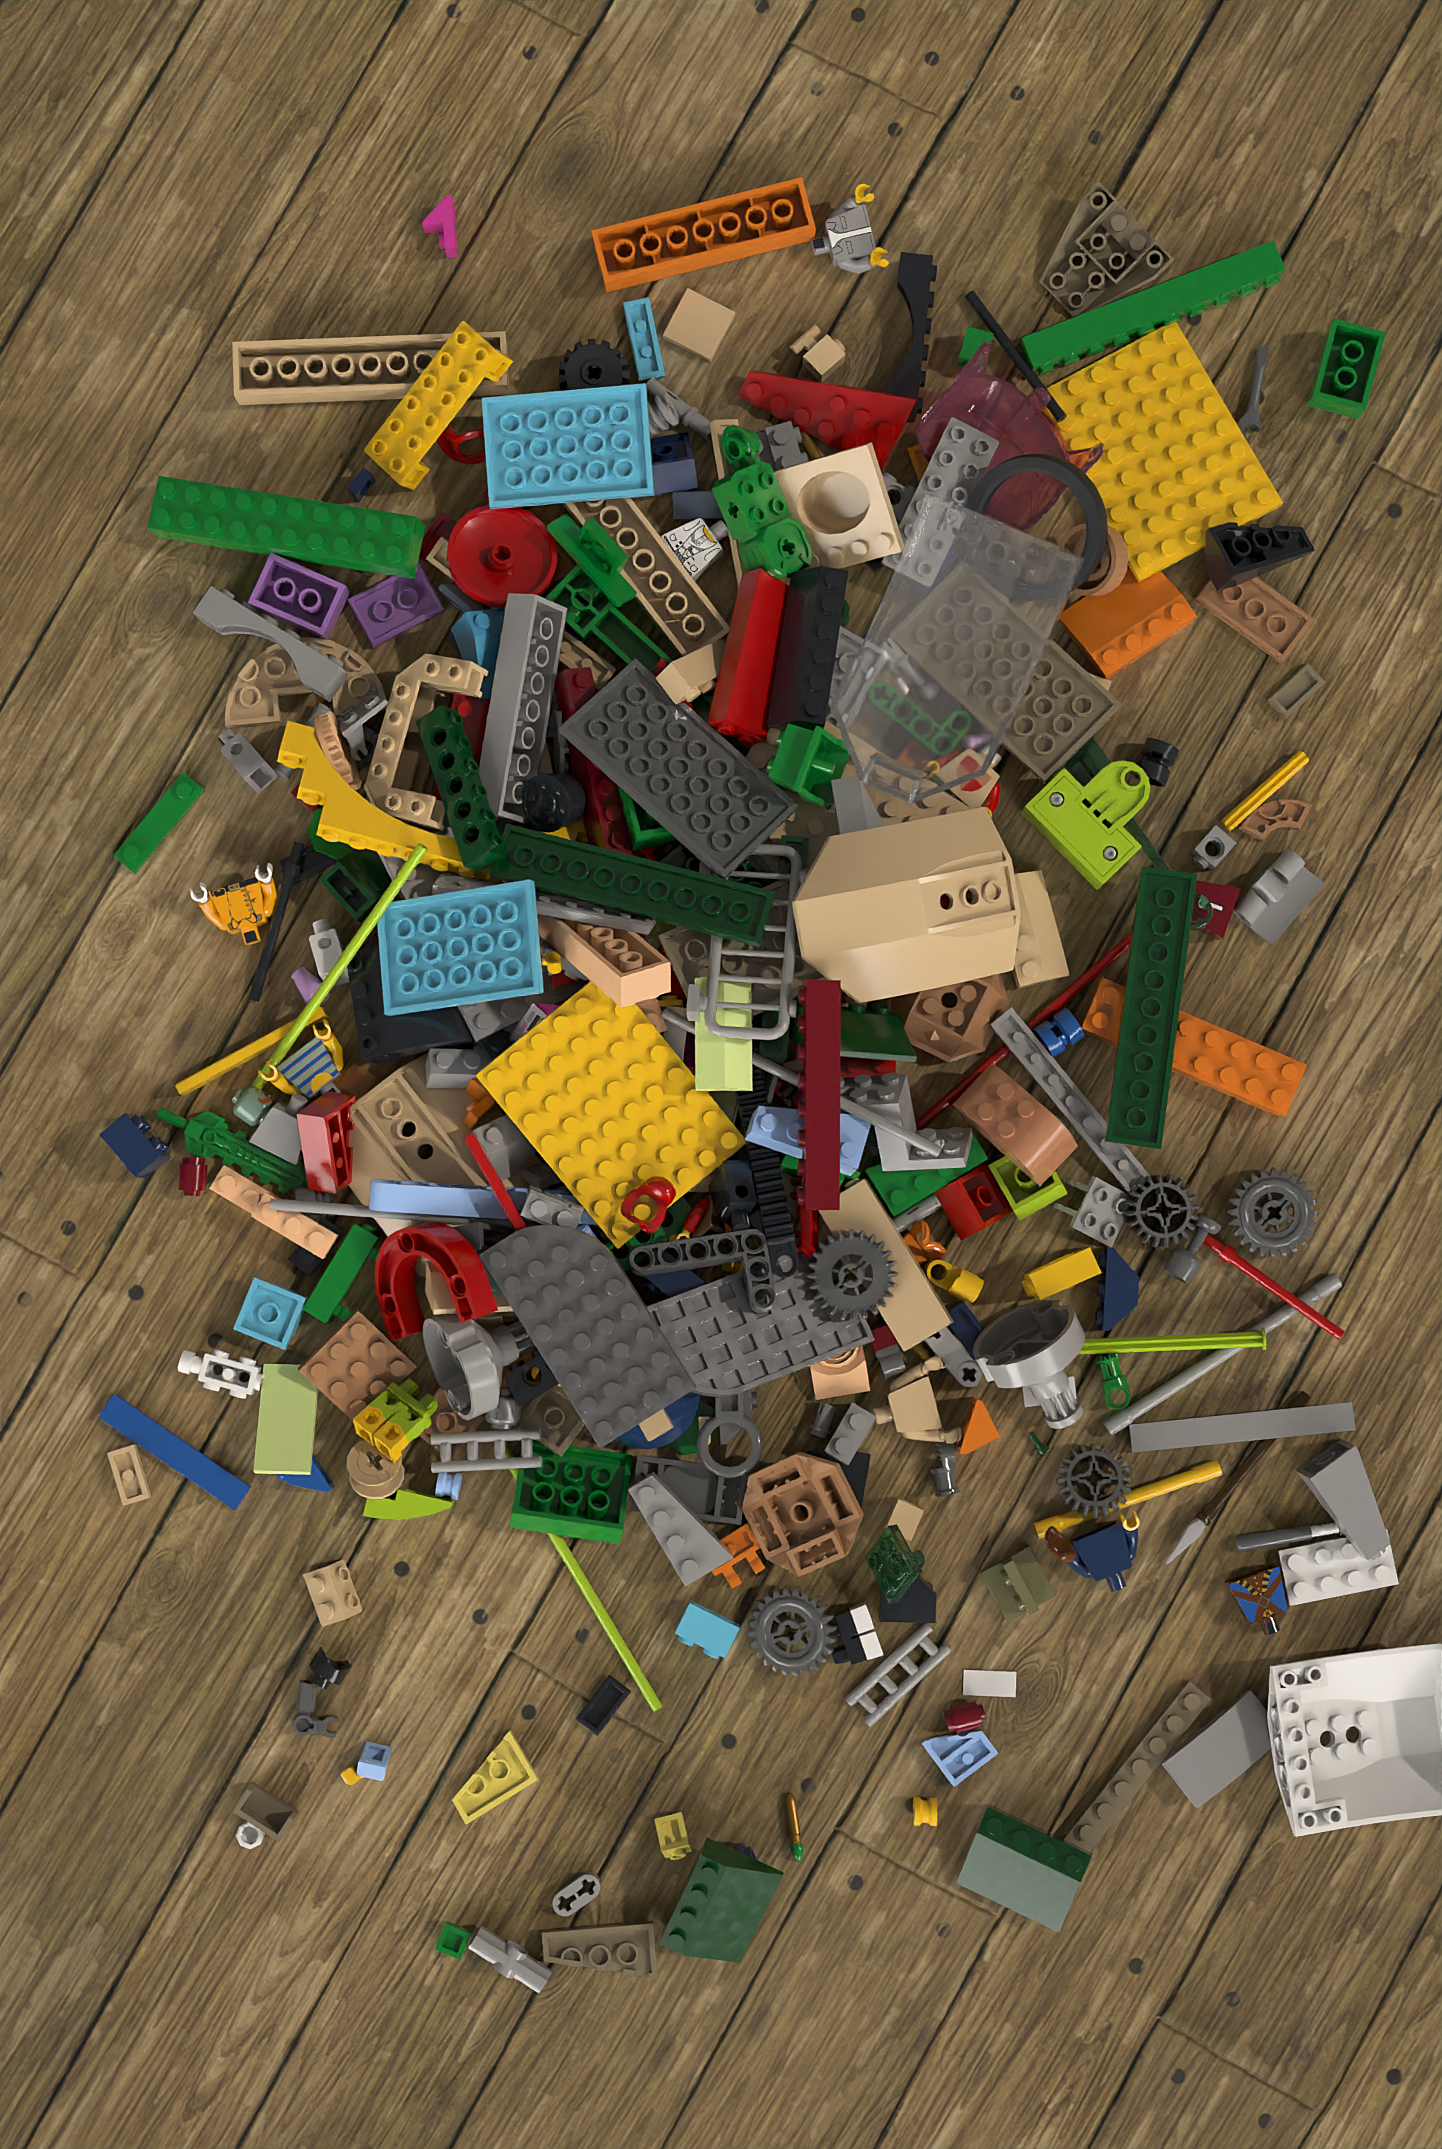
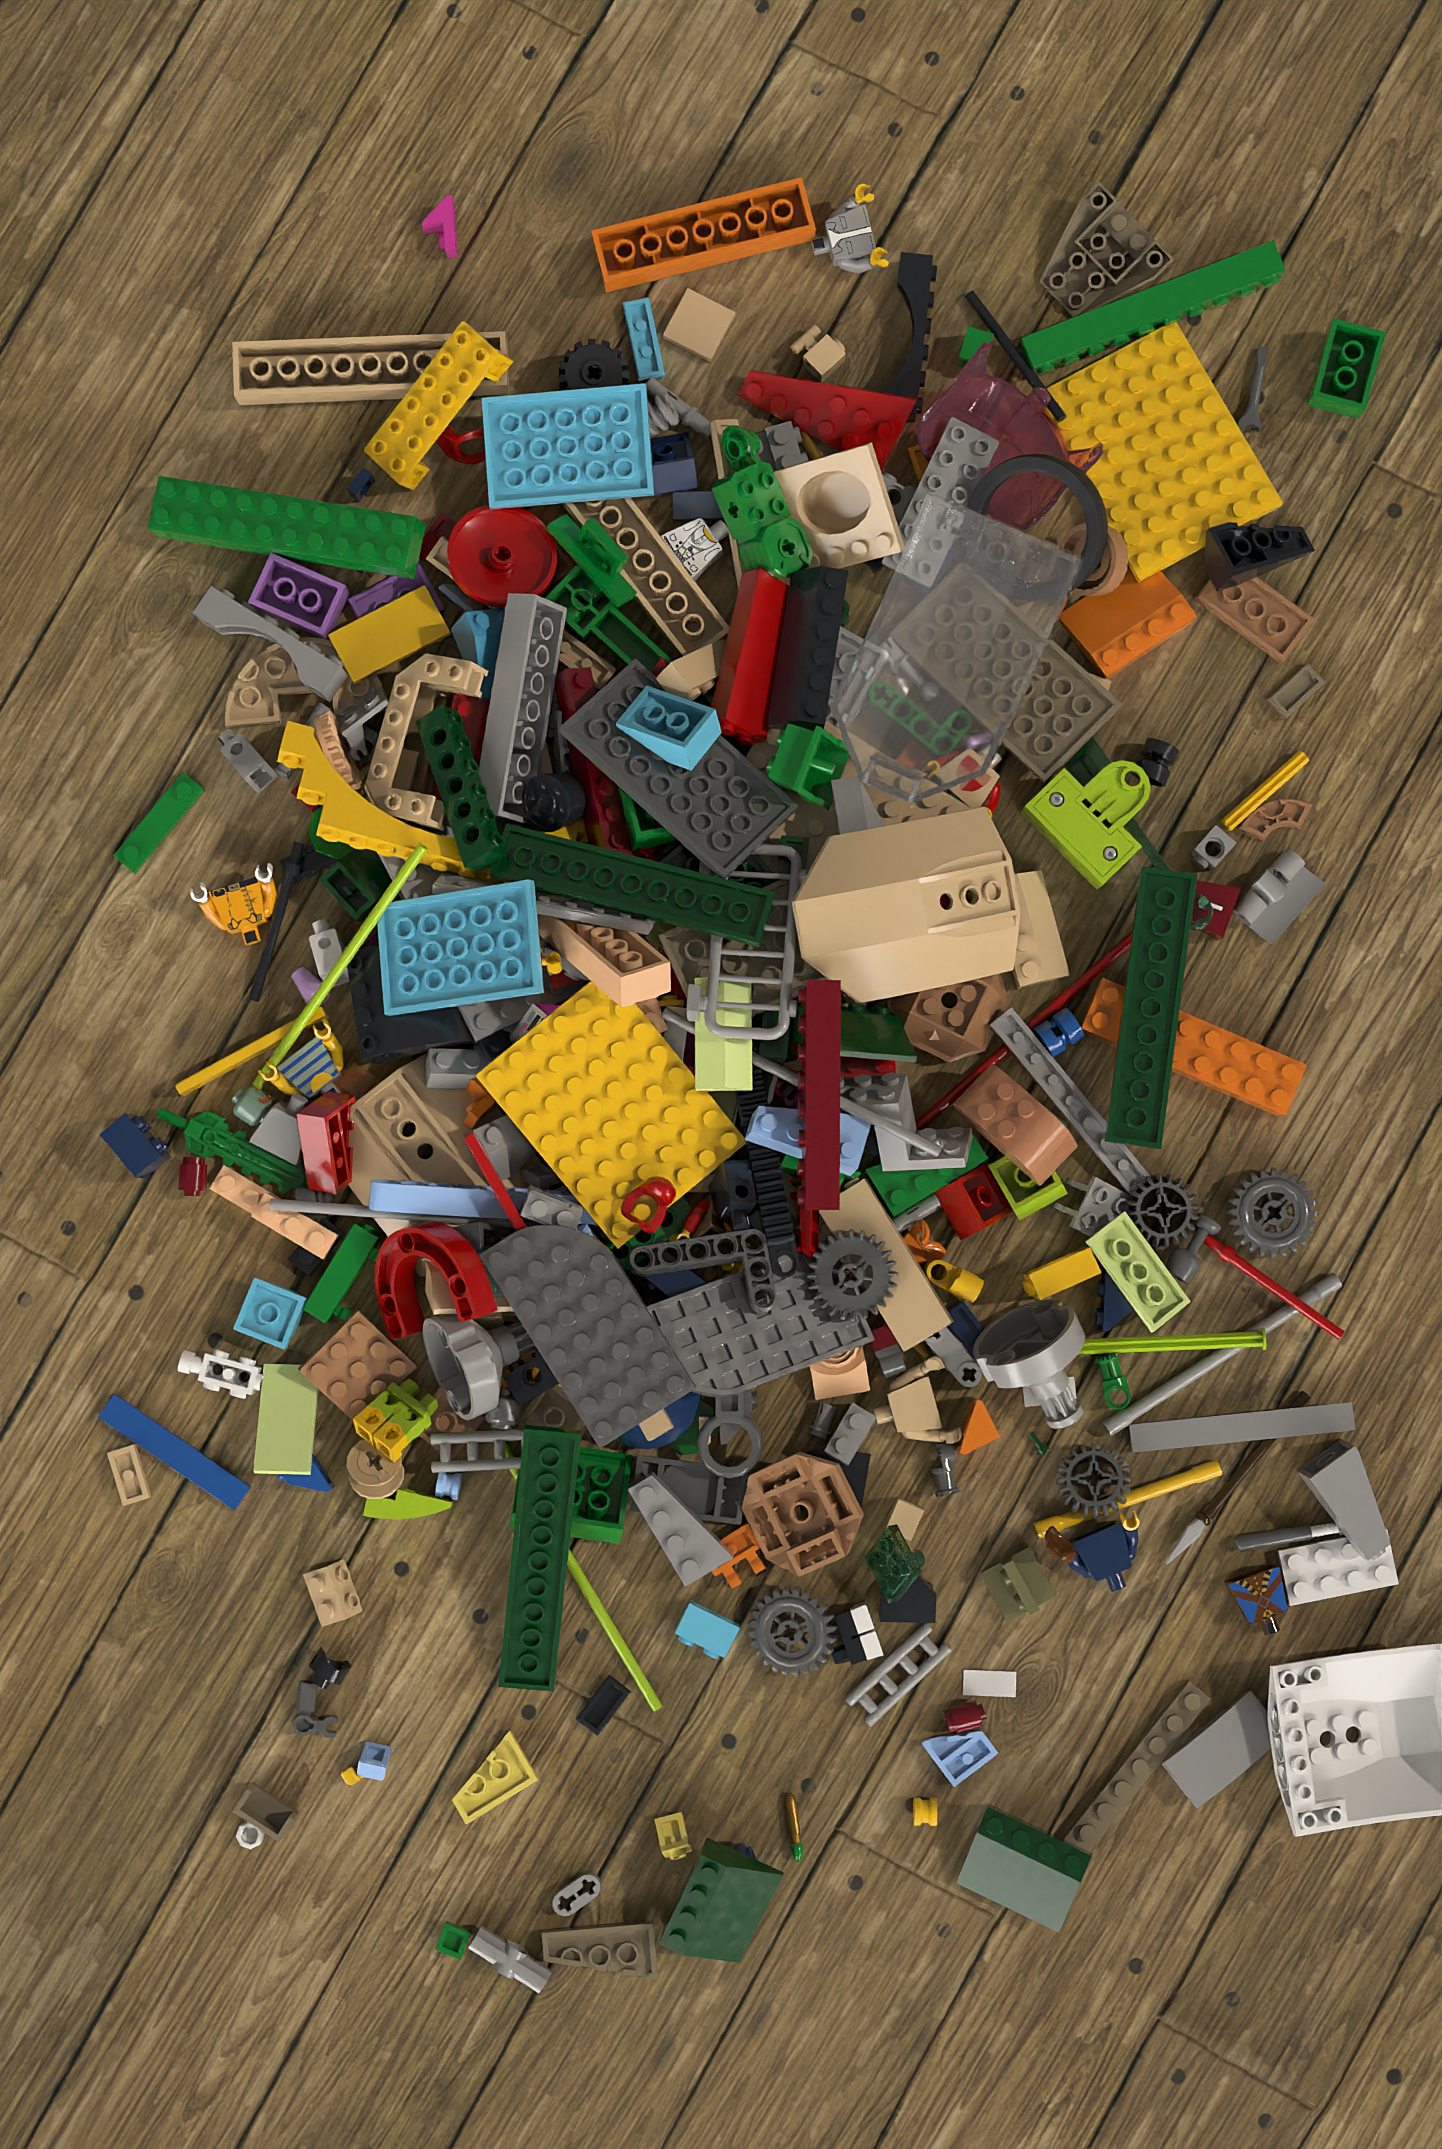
none -> yellow tile [328,585,451,684]
none -> dark green plate [498,1425,581,1692]
none -> medium azure slope [616,686,722,770]
none -> yellowish green slope [1086,1211,1191,1333]

